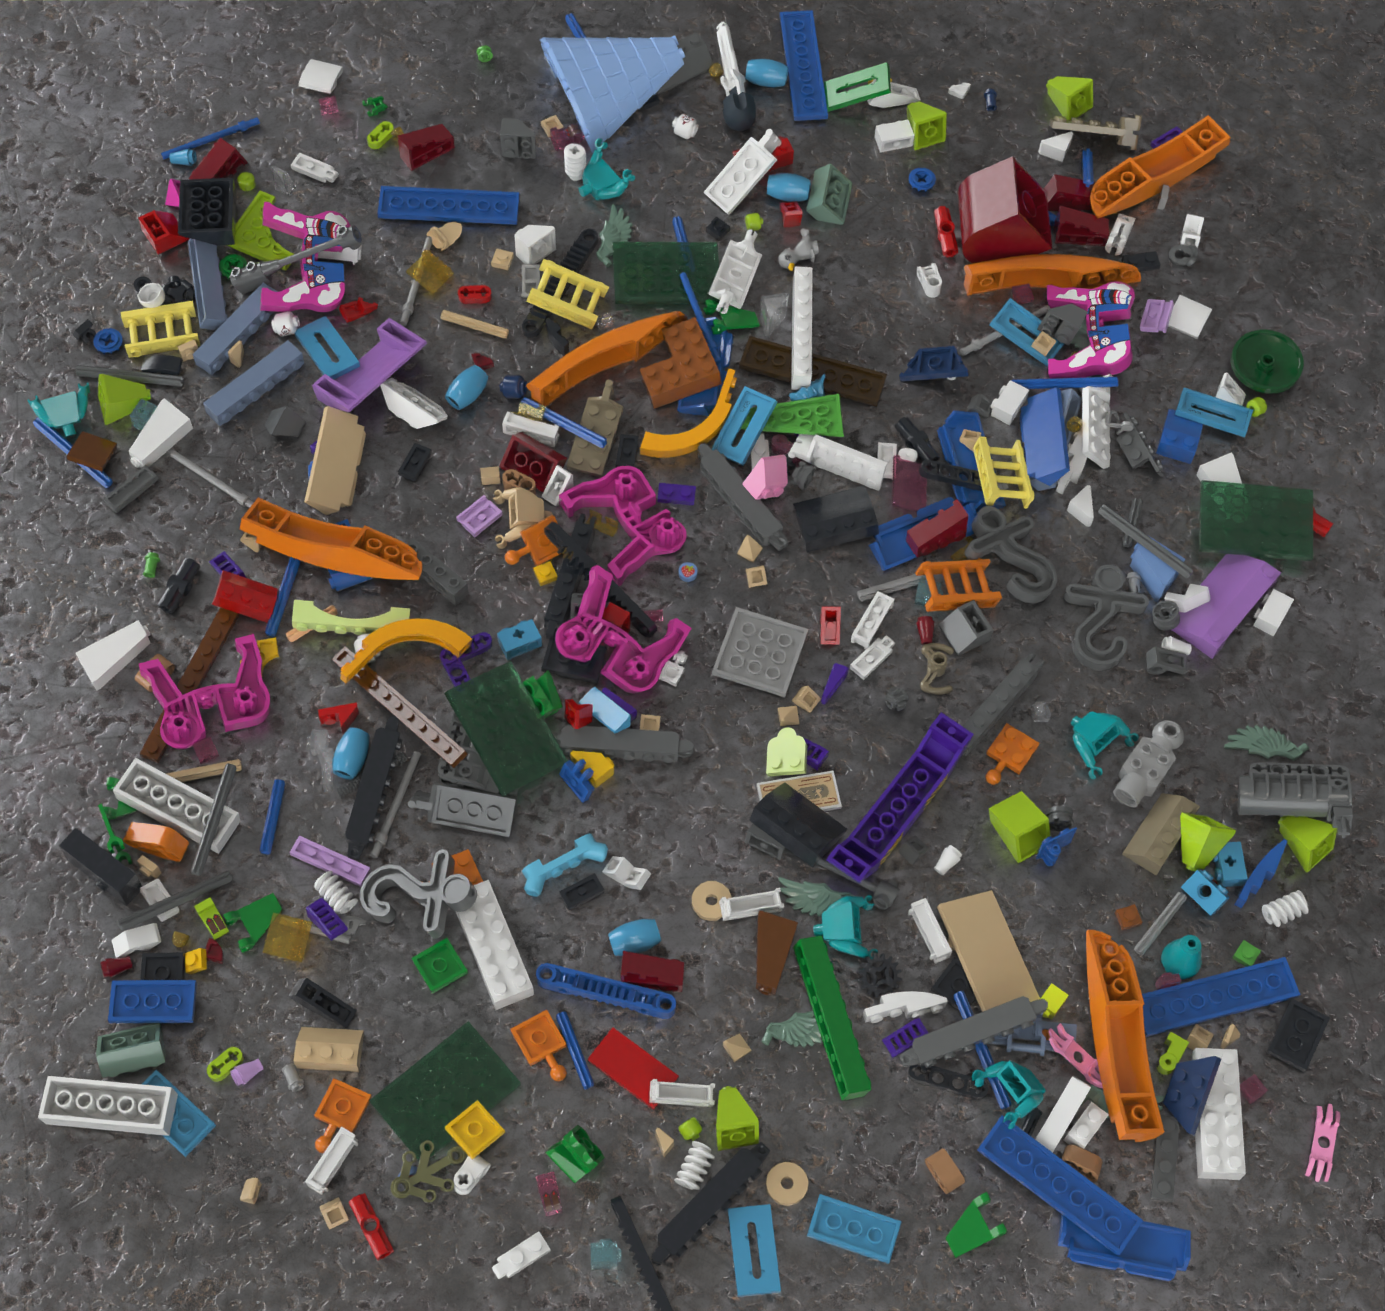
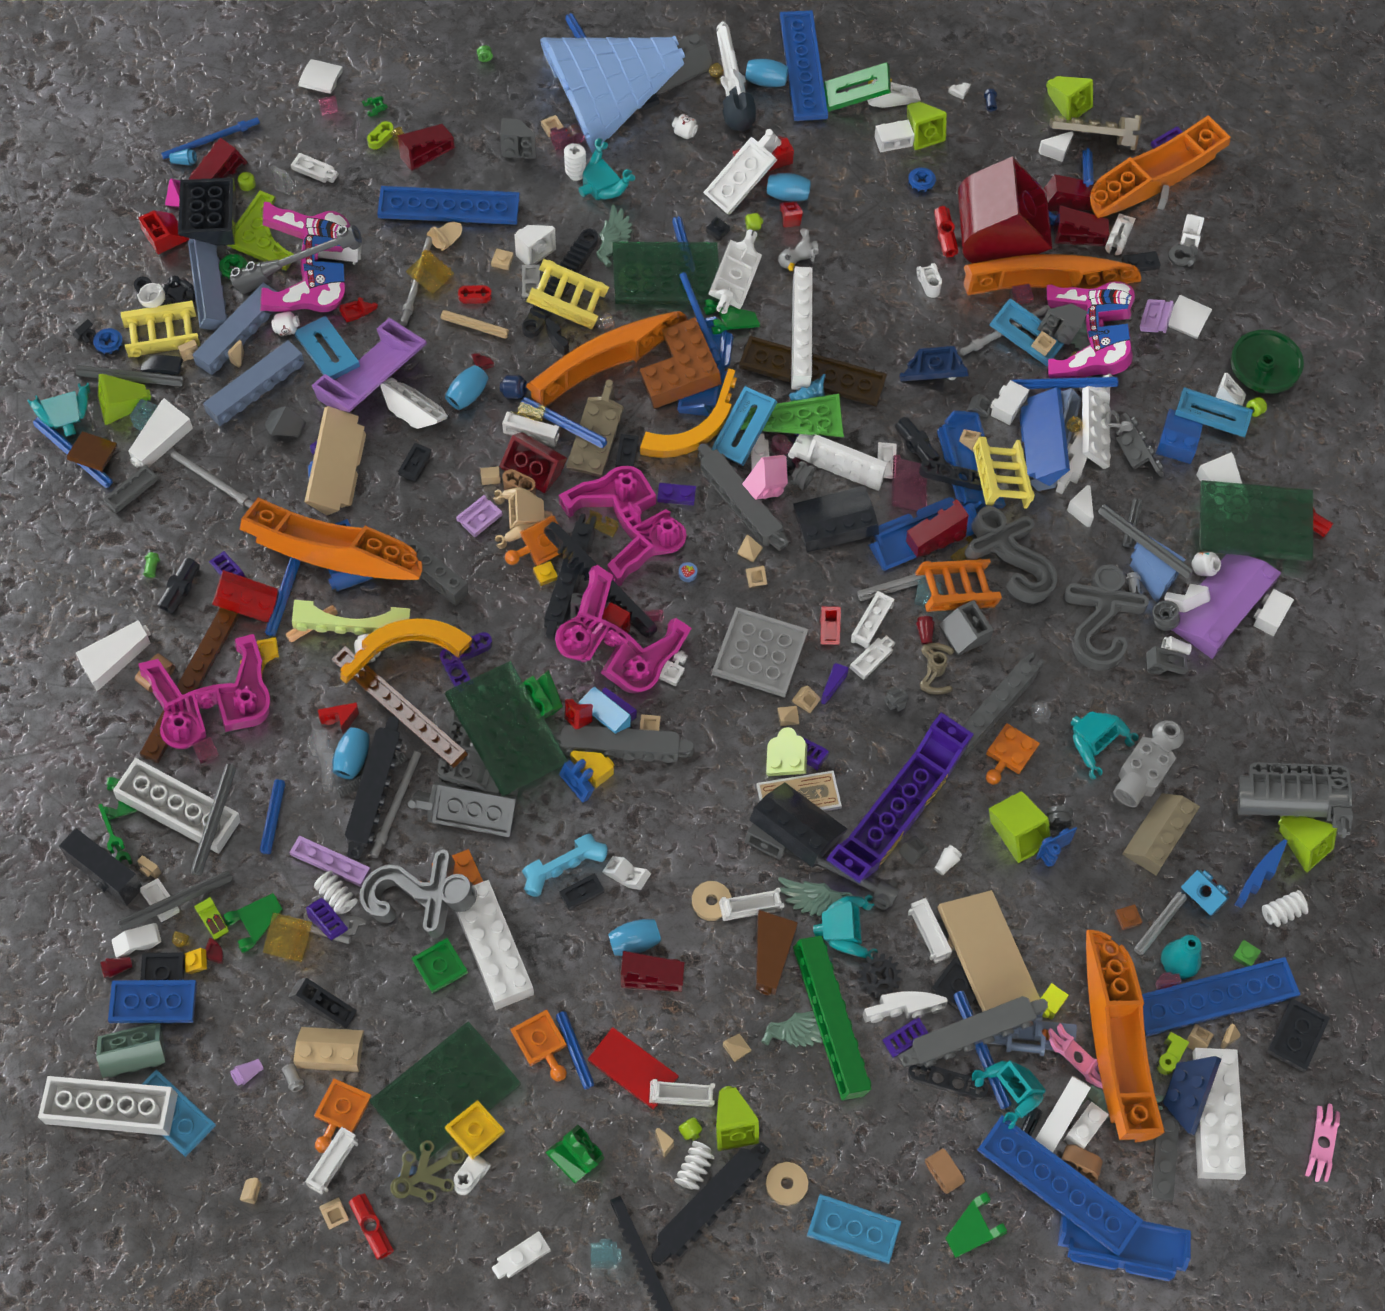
orange beam [123,822,189,862] -> none
tan axle [166,759,242,782] -> none
lime beam [207,1047,244,1082] -> none
tan slope [240,532,261,552] -> none
dark azure brick [497,619,542,660] -> none
clear pink leg [535,1172,563,1217] -> none
blue gear [536,963,676,1019] -> none
black plate [541,635,607,684] -> none
white slope [542,465,574,506] -> none
dark azure piece [728,1204,781,1297] -> none
clear slope [759,293,789,339] -> none
sand green slope [806,163,852,225] -> none
white piece [898,448,918,463] -> none
lime slope [1180,812,1236,872] -> none
dark azure brick [1212,842,1248,887] -> none
sand green animal [1224,725,1309,761] -> none
clear pink plate [1240,1074,1268,1104] -> none
none -> white head [1192,552,1221,576]

